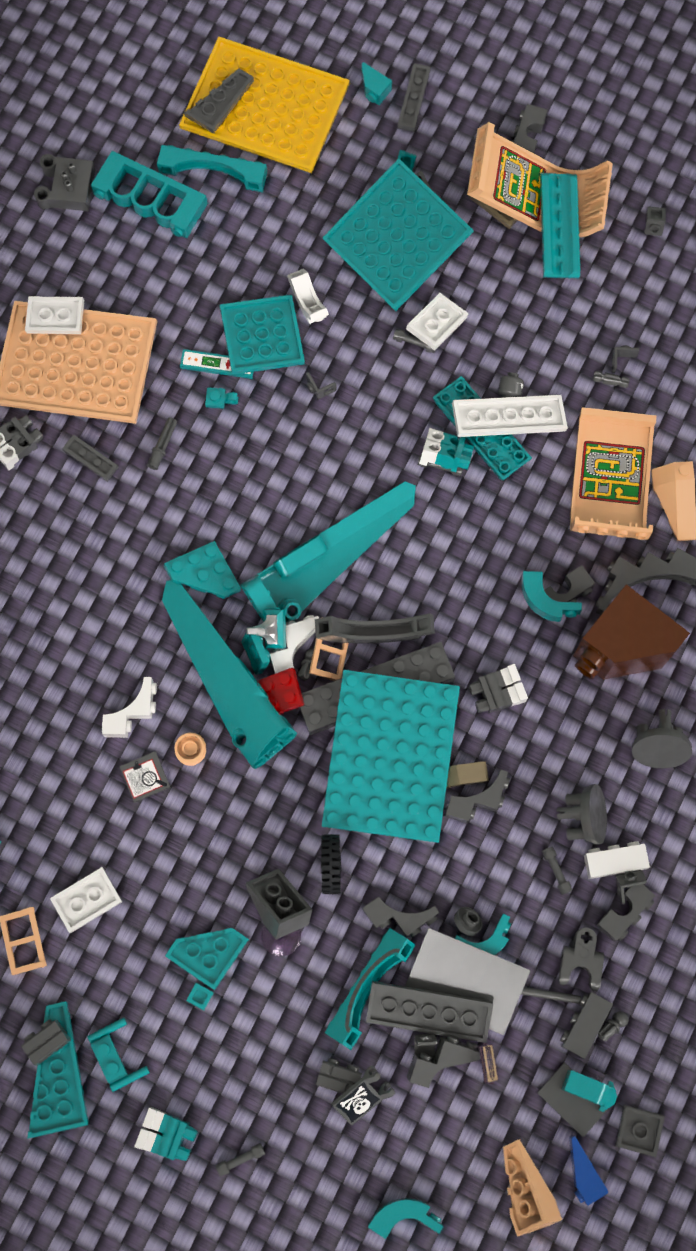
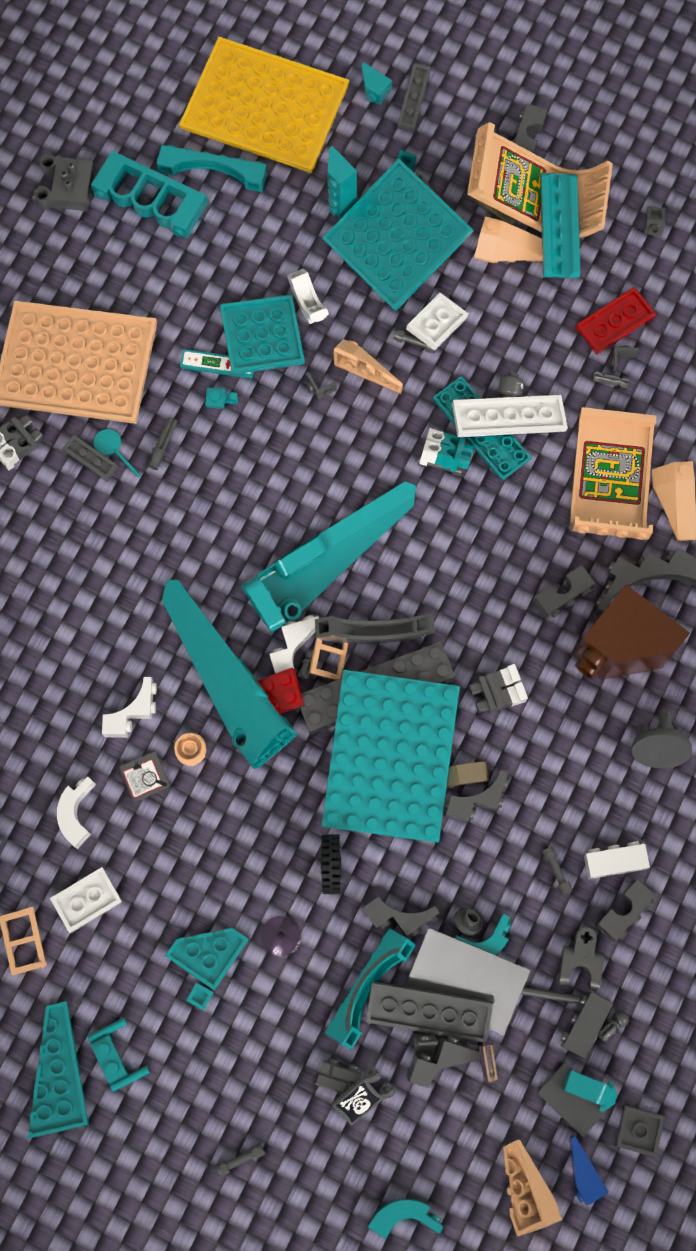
dark grey brick [21,1019,71,1066] -> none
white plate [25,296,84,334] -> none
teal hips [135,1107,198,1161] -> none
teal plate [164,541,241,599] -> none
dark grey wing [184,68,254,134] -> none
teal plate [241,633,271,676] -> none
dark grey slope [245,869,312,940] -> none
piece [246,609,286,649] -> none
teal arch [521,571,582,622] -> none
dark grey piece [557,784,607,844] -> none
dark grey bracket [615,870,647,904] -> none
none -> white arch [57,776,96,849]
none -> teal piece [93,429,140,477]
none -> teal slope [327,146,357,219]
none -> light nougat wedge [334,339,403,394]
none -> light nougat wedge [474,216,543,263]
none -> red tile [575,286,656,355]

